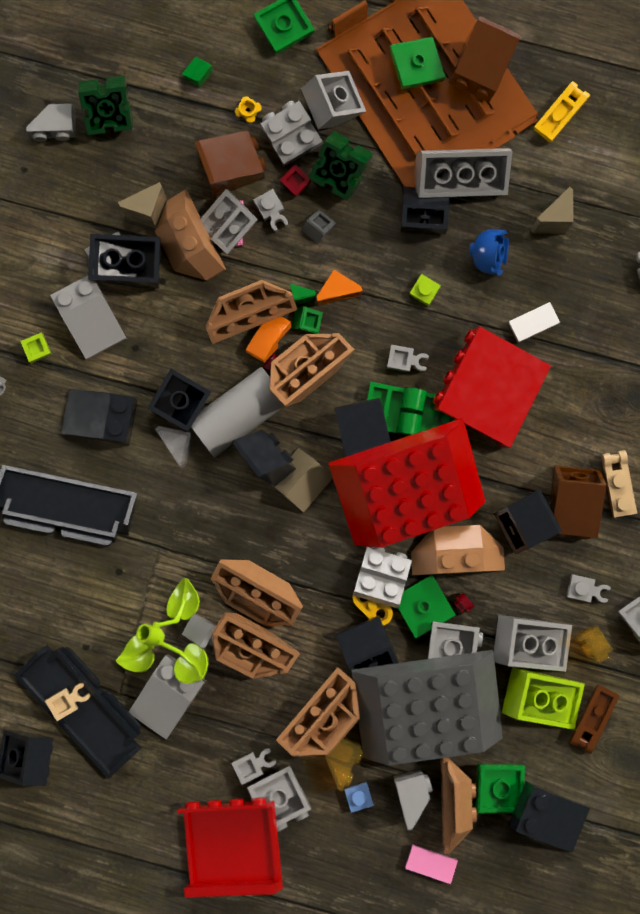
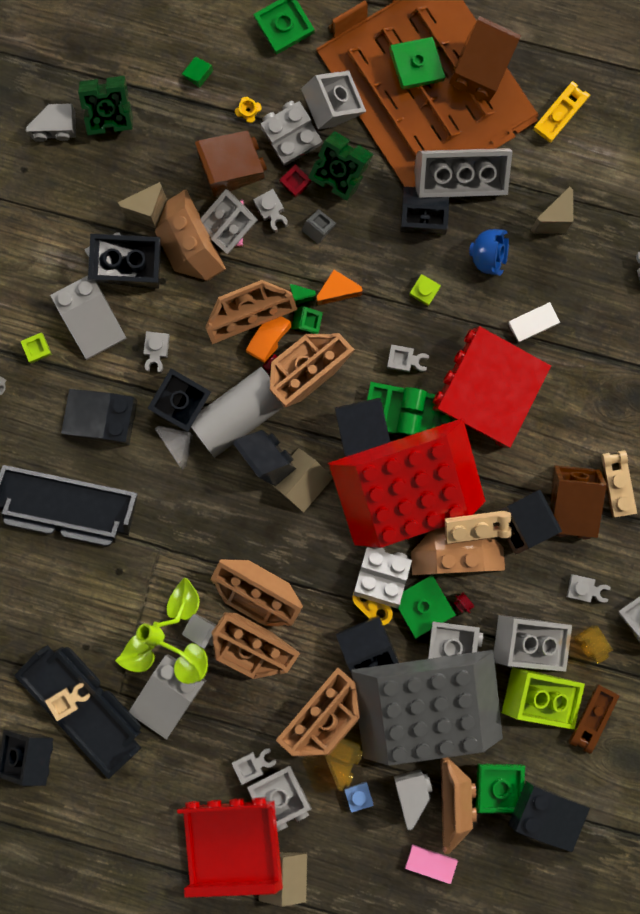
none -> light grey plate [144,331,170,373]
none -> dark tan slope [259,852,307,907]
none -> tan plate [445,511,511,544]

